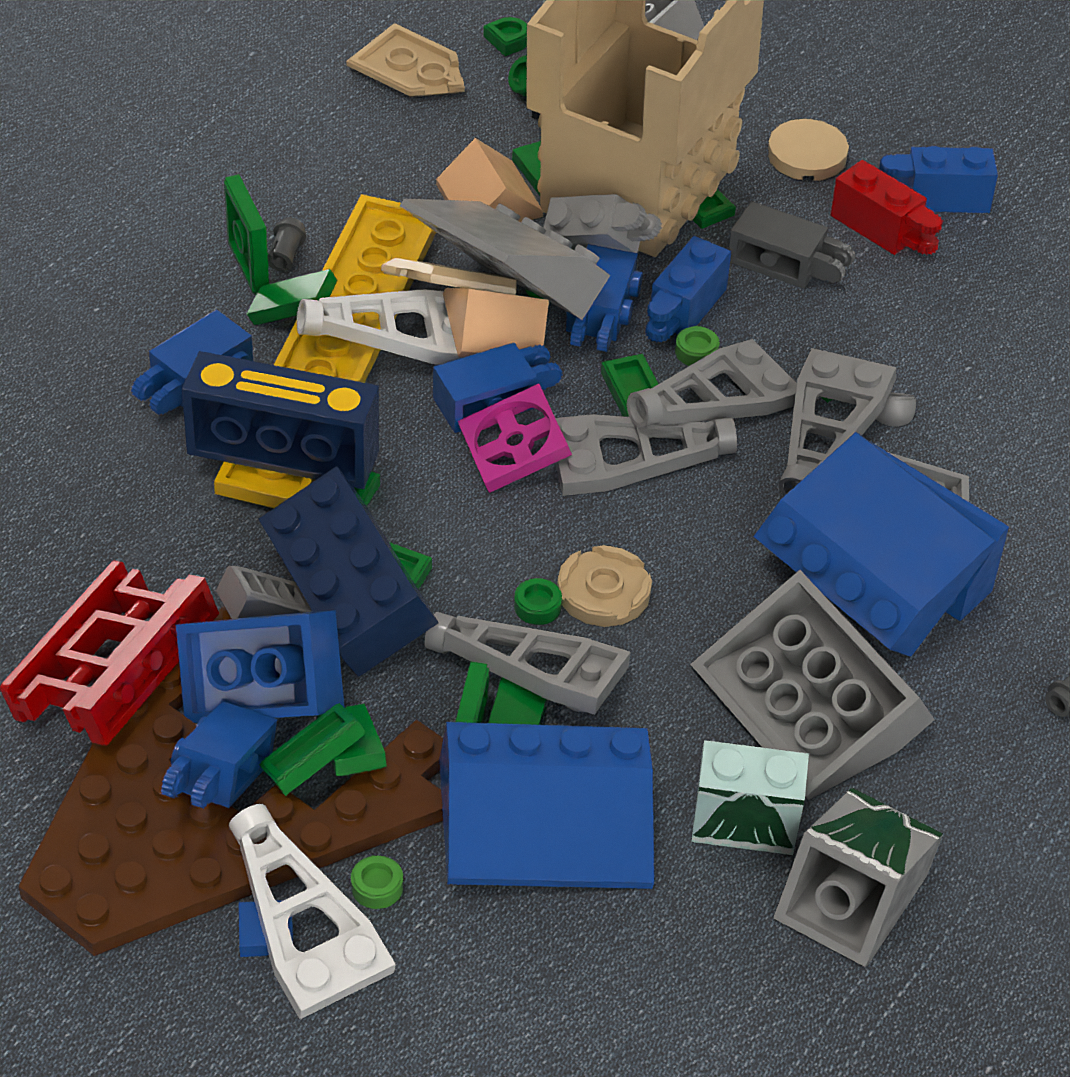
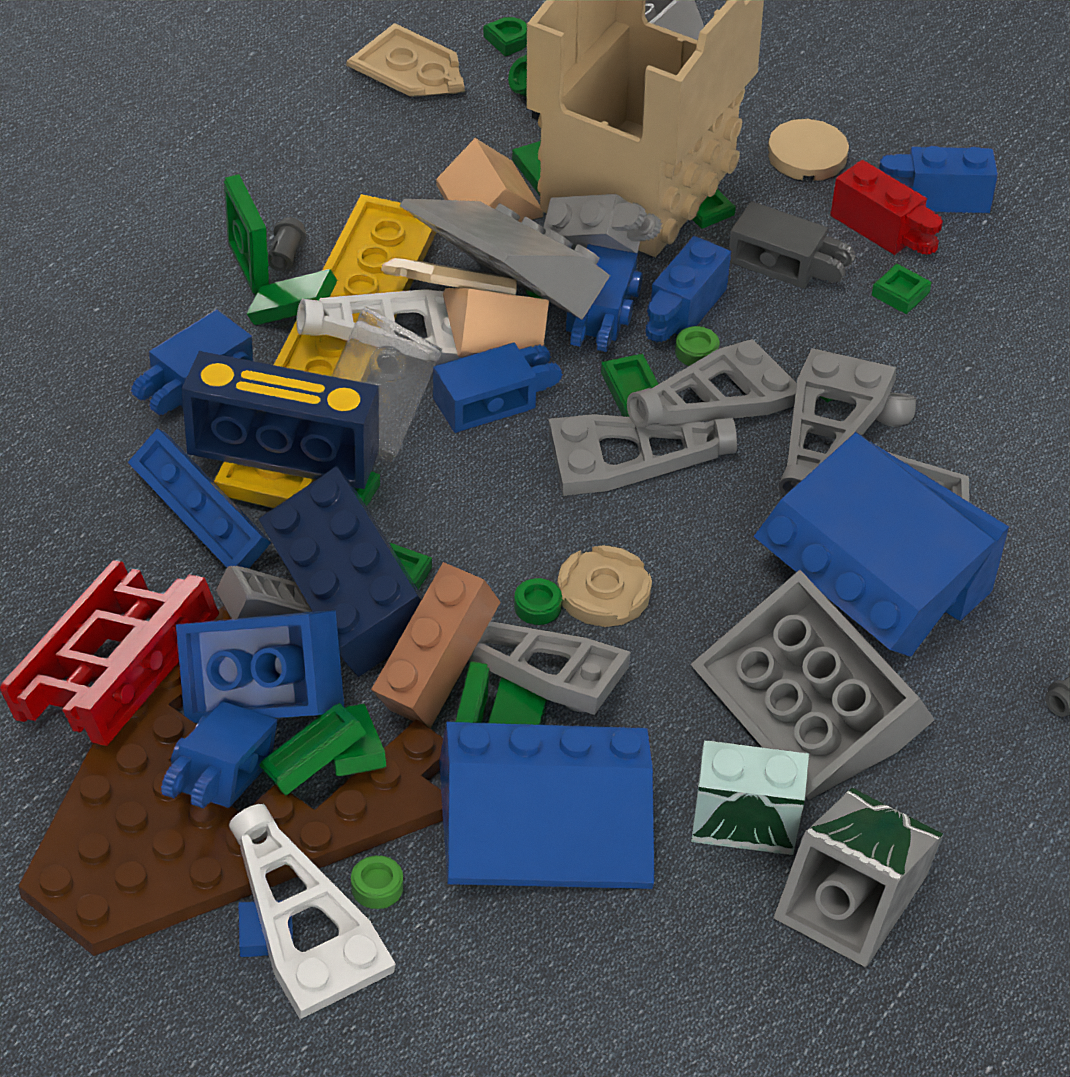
dark pink piece [458,384,572,493] -> none
none -> blue plate [128,428,272,569]
none -> clear tile [331,306,443,462]
none -> nougat brick [371,562,501,728]
none -> green tile [871,263,932,315]

